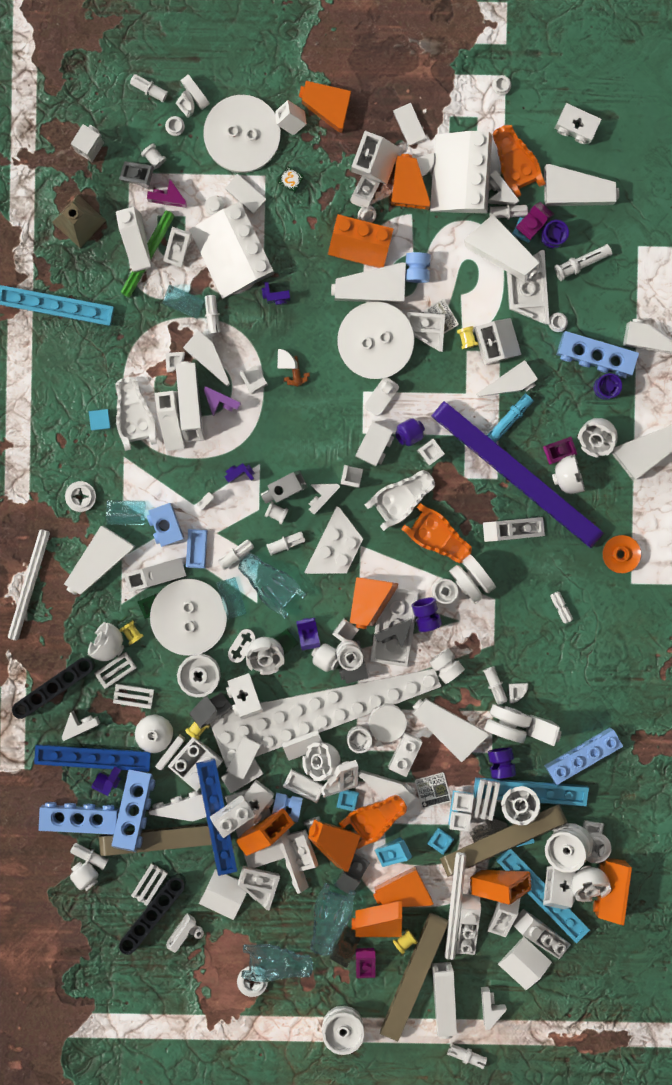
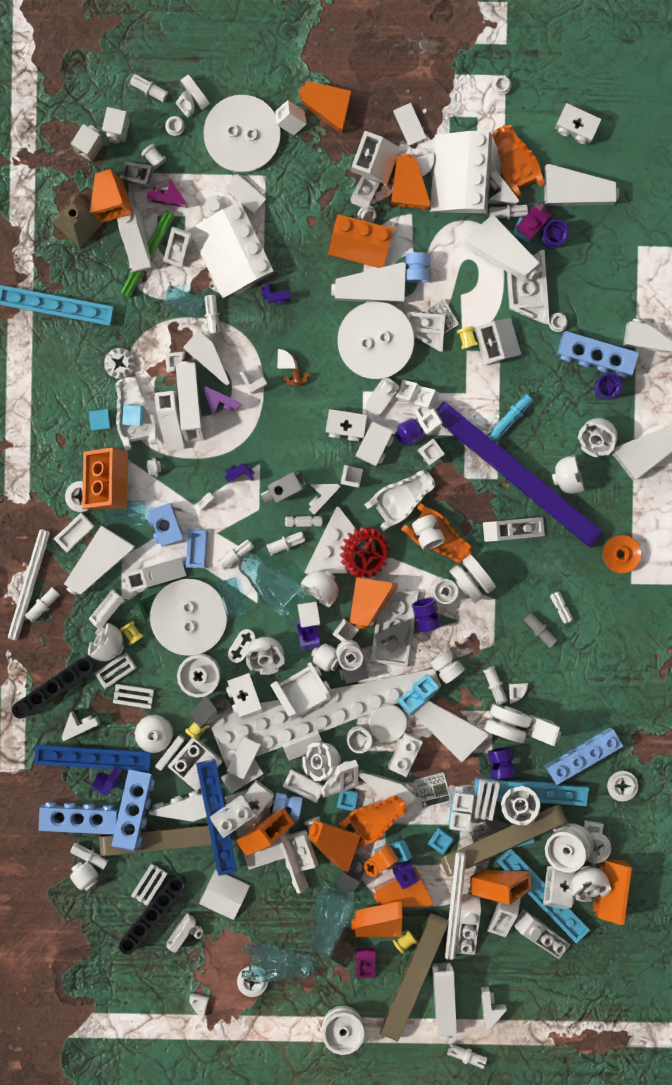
white wing [237,866,280,910] -> none
white bush [265,501,289,525] -> none
dark green tile [274,628,299,655] -> none
tile [278,166,304,193] -> none
white slope [476,360,538,397] -> none
white slope [498,936,552,990] -> none
magenta slope [543,437,578,465] -> none
white pin [554,244,612,281] -> none
none -> white pin [25,587,60,623]
none -> white tile [54,512,95,553]
none -> orange slope [82,447,128,510]
none -> white tile [89,590,124,630]
none -> orange slope [90,169,133,223]
none -> white brick [102,107,130,144]
none -> white gear [104,348,135,379]
none -> medium azure tile [123,405,144,425]
none -> white plate [147,458,161,477]
none -> white tile [190,993,209,1017]
none -> white panel [271,662,332,722]
none -> white axle [285,516,322,527]
none -> white panel [298,602,320,627]
none -> white cylinder [300,571,339,607]
none -> white brick [326,409,367,442]
none -> red gear [339,526,391,578]
none -> orange piece [364,844,400,877]
none -> dark purple bracket [392,860,419,889]
none -> white slope [395,380,439,410]
none -> medium azure slope [398,674,439,716]
none -> white wheel [412,515,445,550]
none -> white slope [413,406,443,435]
none -> light grey pin [523,612,558,648]
none -> white gear [607,770,638,801]

